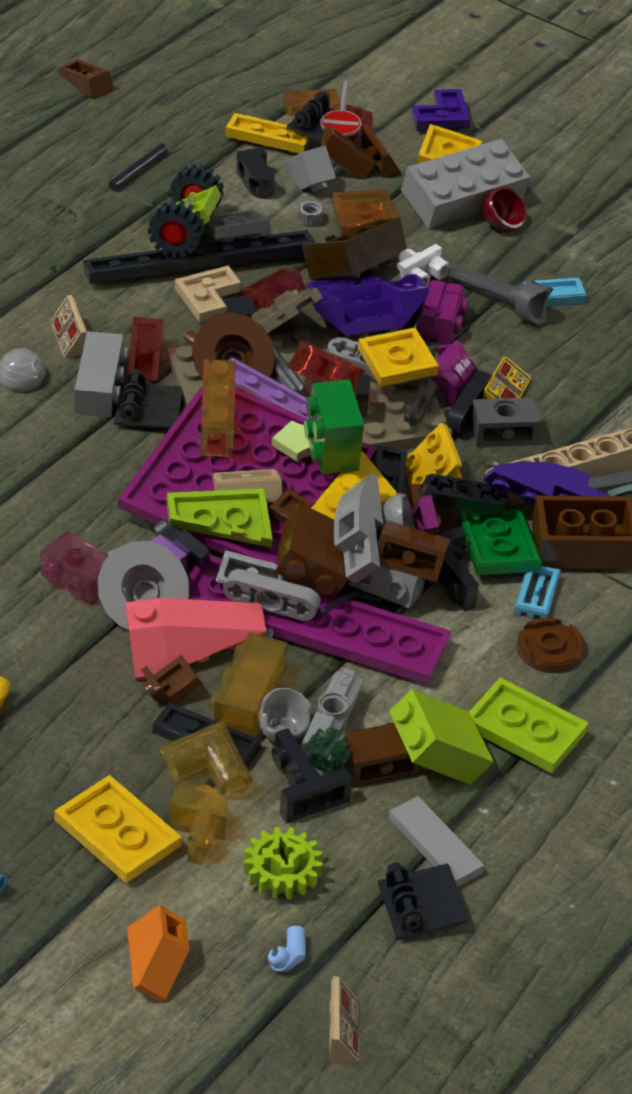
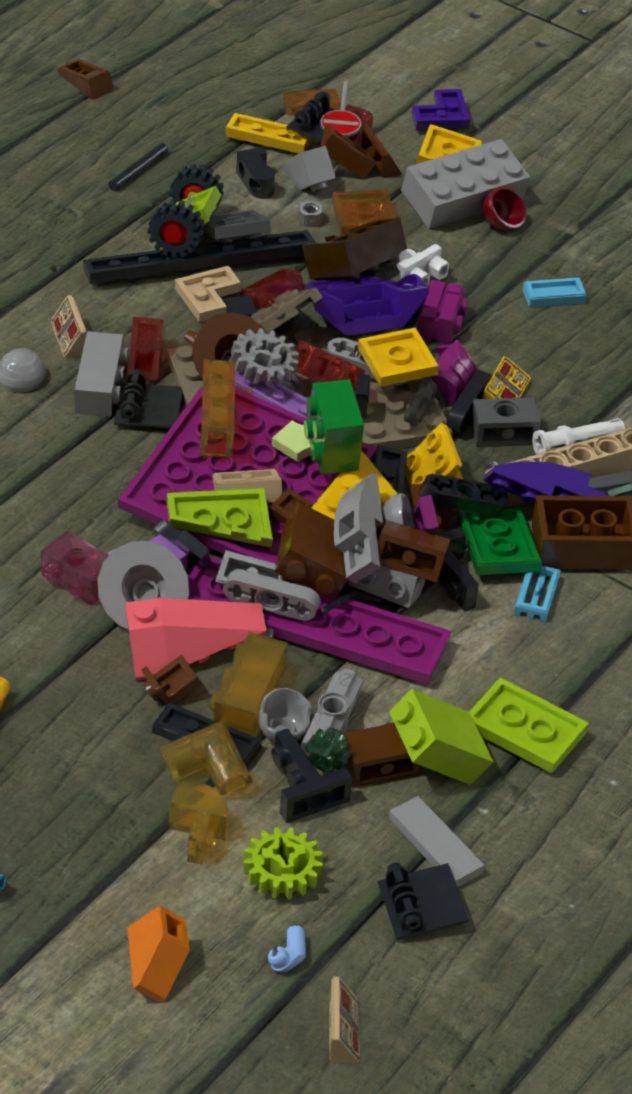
yellow plate [54,775,182,884] -> none
dark grey piece [449,264,554,325] -> none
reddish brown tile [517,618,585,673] -> none
none -> light grey gear [230,328,299,387]
none -> white pin [532,418,625,454]

